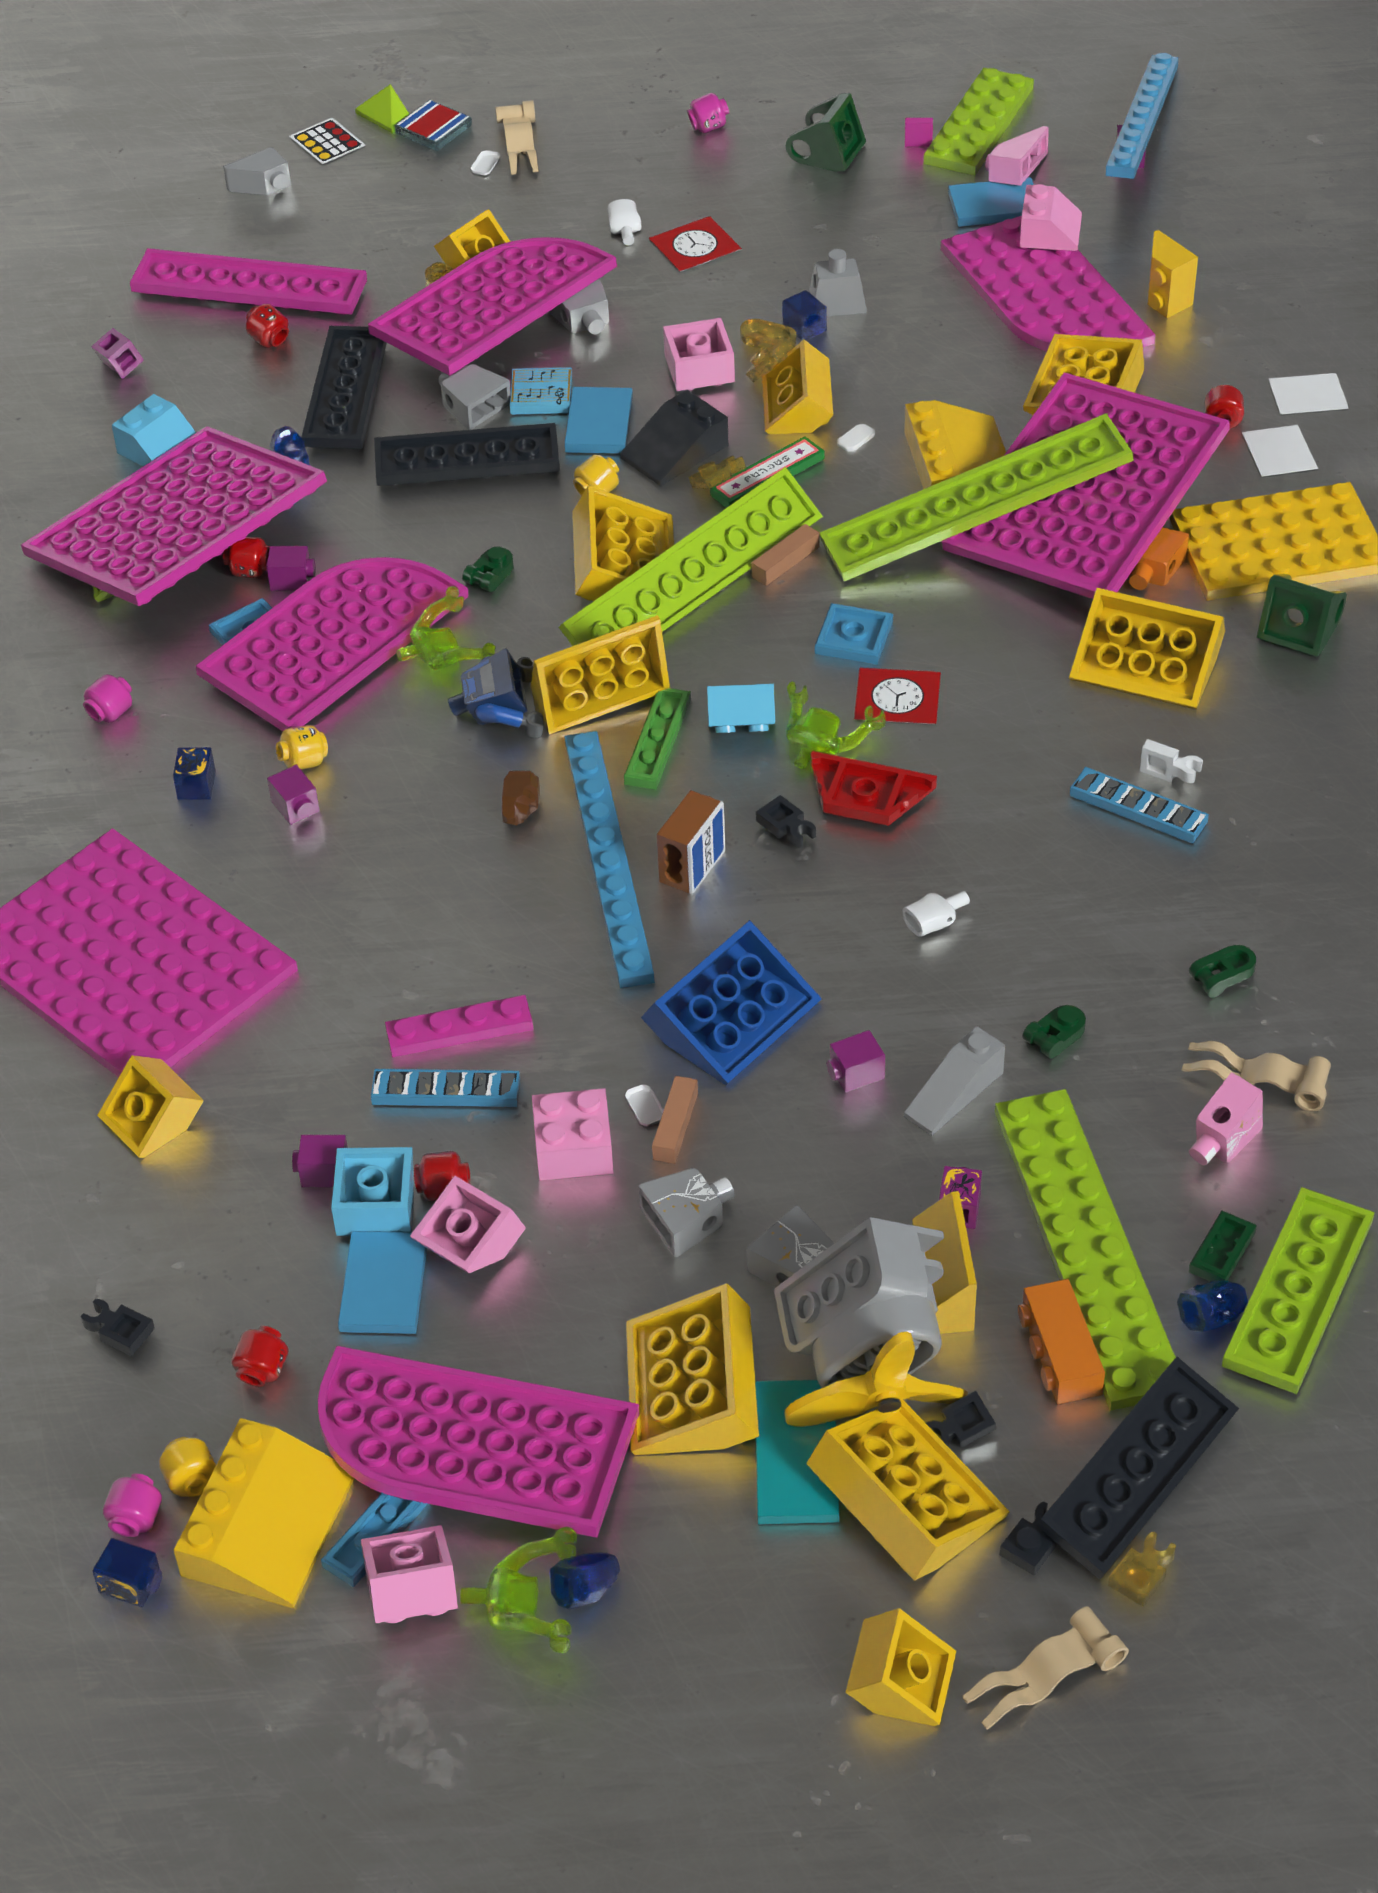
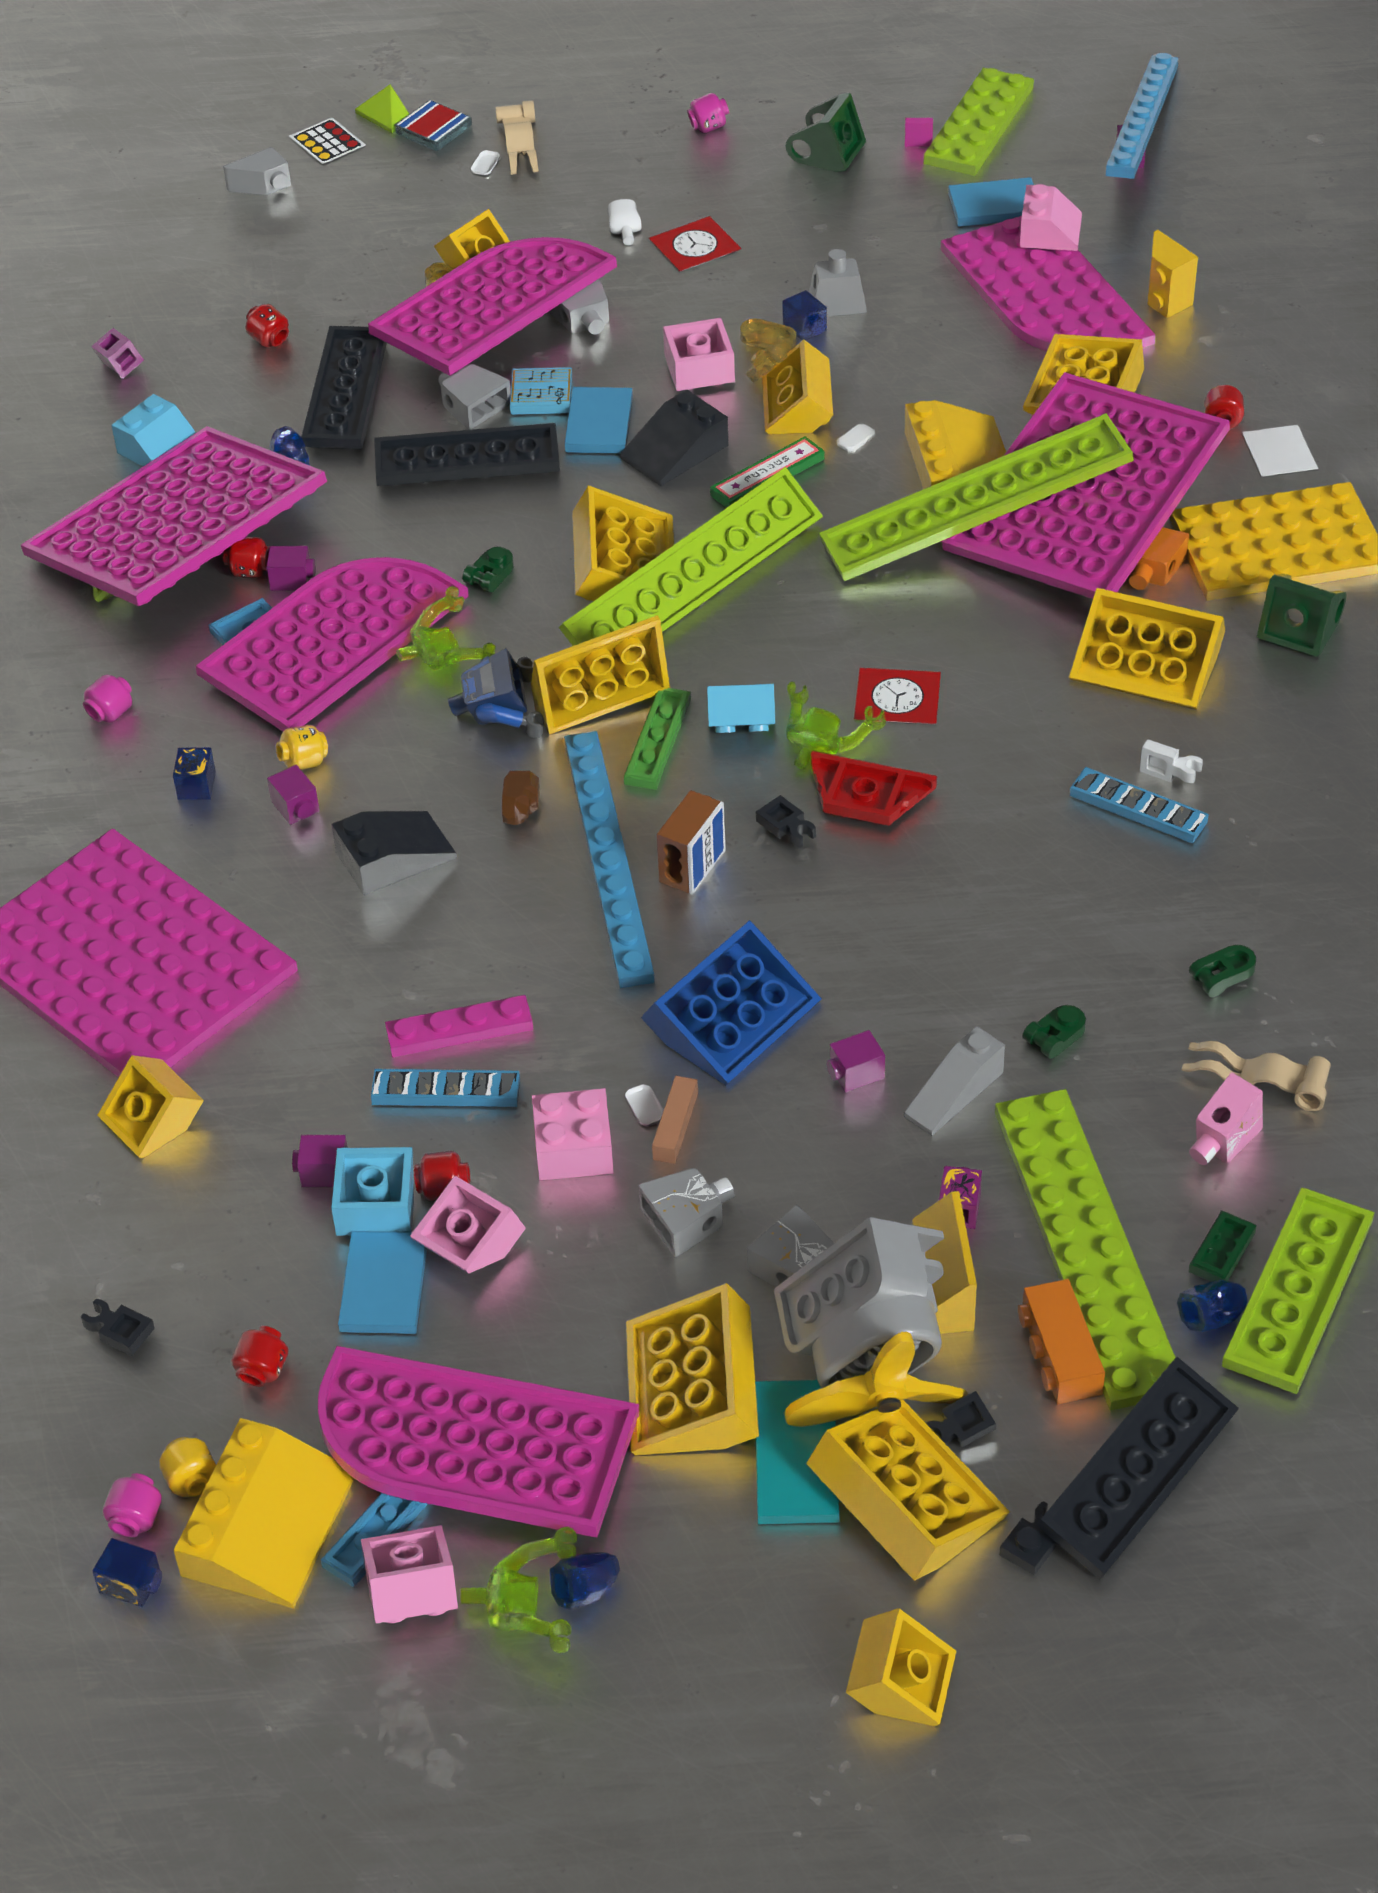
dark pink plate [130,248,367,315] -> none
yellow head [573,454,619,496] -> none
clear yellow plate [688,456,746,489] -> none
nougat piece [751,524,820,586] -> none
dark azure tile [815,603,893,665] -> none
white piece [903,891,970,937] -> none
tan flag [962,1607,1129,1730] -> none
bright pink slope [985,126,1048,186] -> none
clear yellow plate [1108,1531,1176,1607] -> none
white sticker [1268,373,1349,415] -> none
none -> black slope [331,811,457,895]

